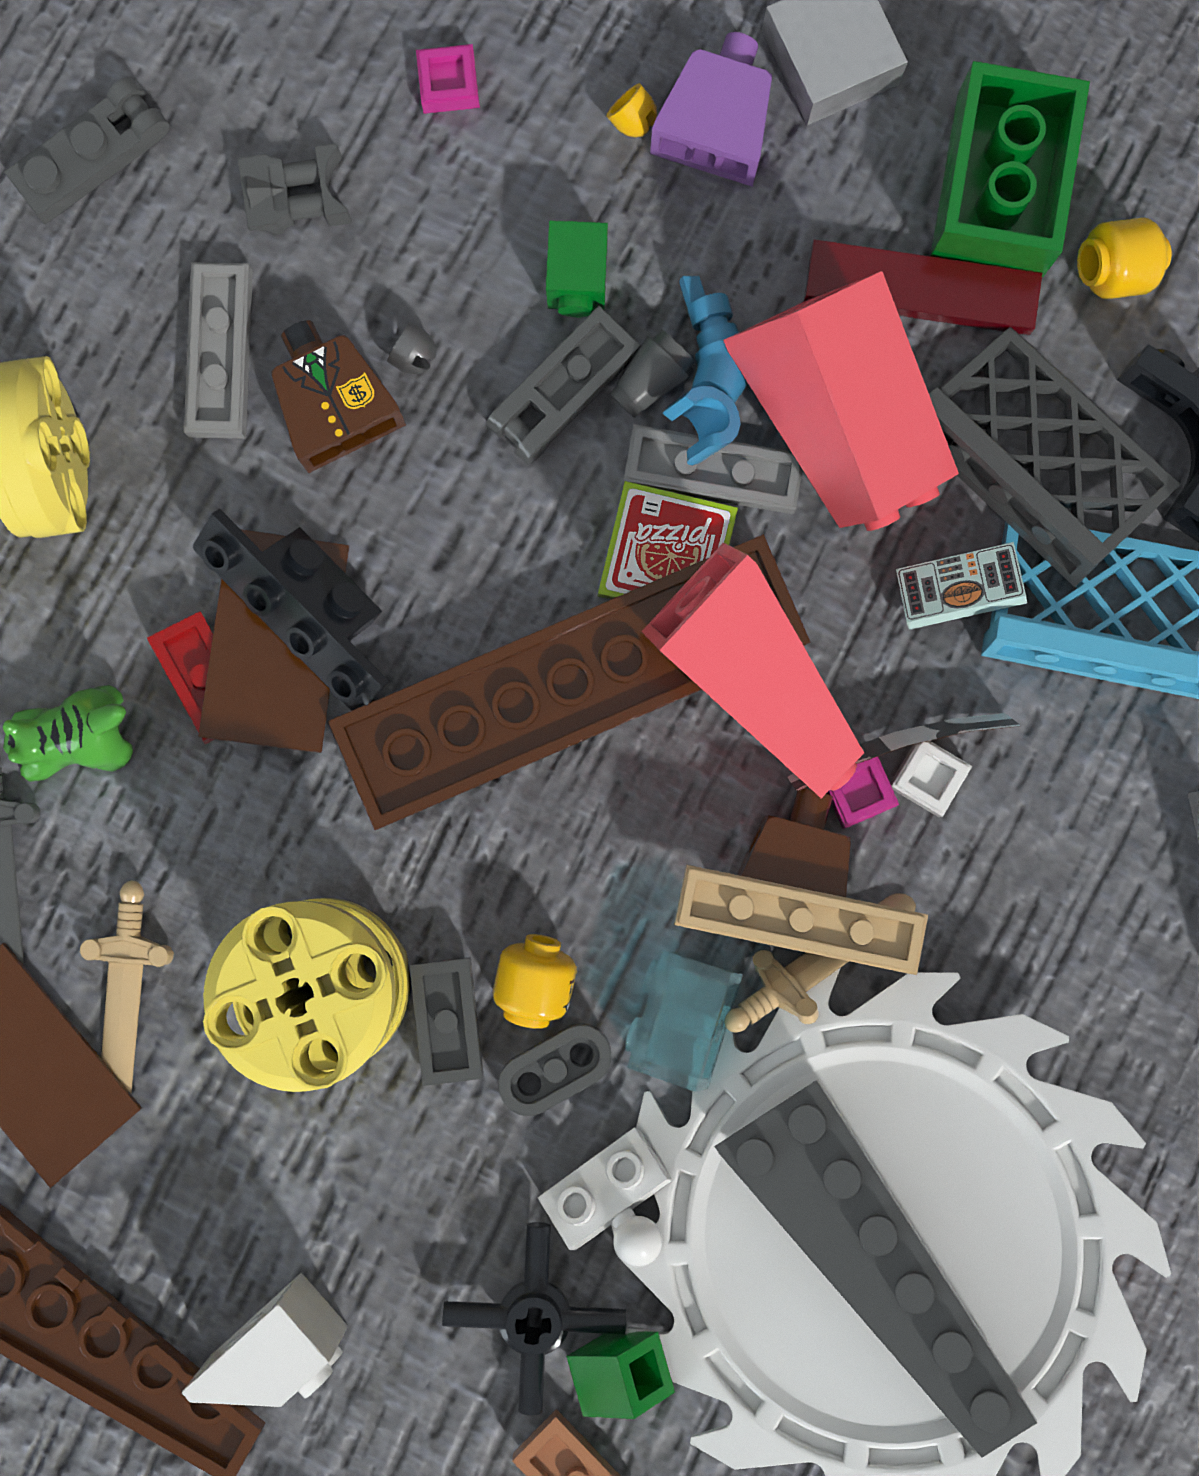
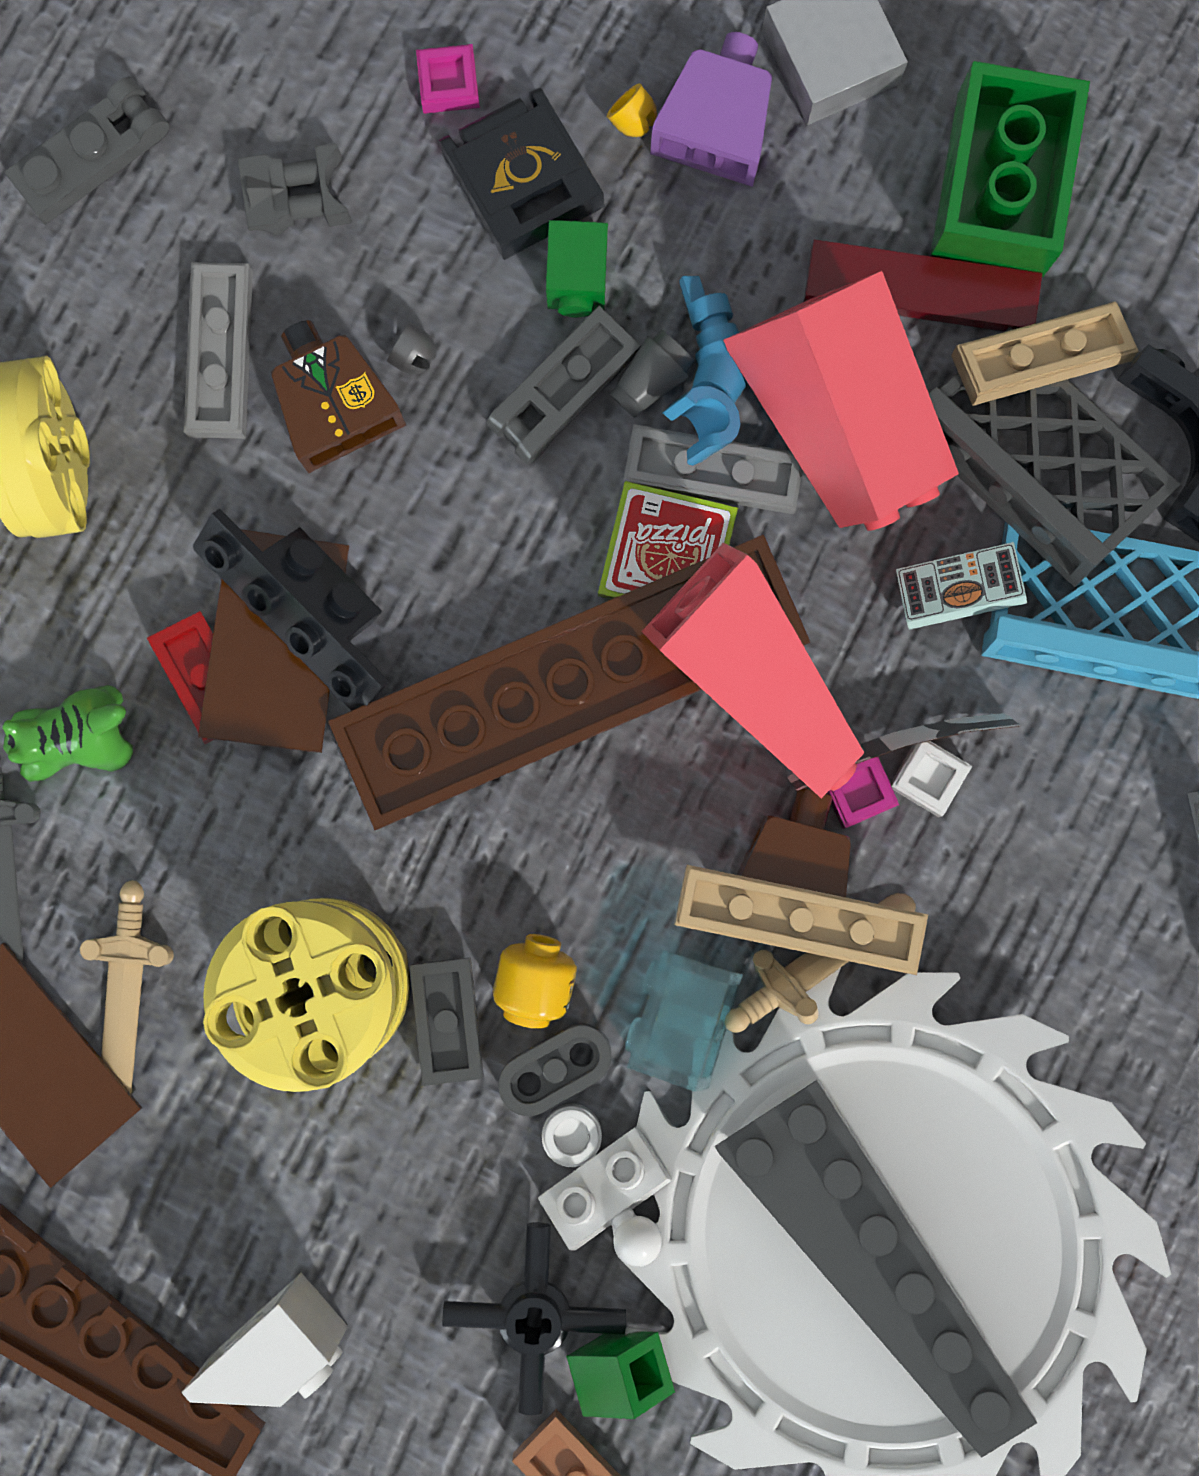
yellow head [1077,217,1172,299] -> none
none -> black container [438,87,605,260]
none -> white tile [542,1103,602,1167]
none -> tan tile [951,302,1139,406]

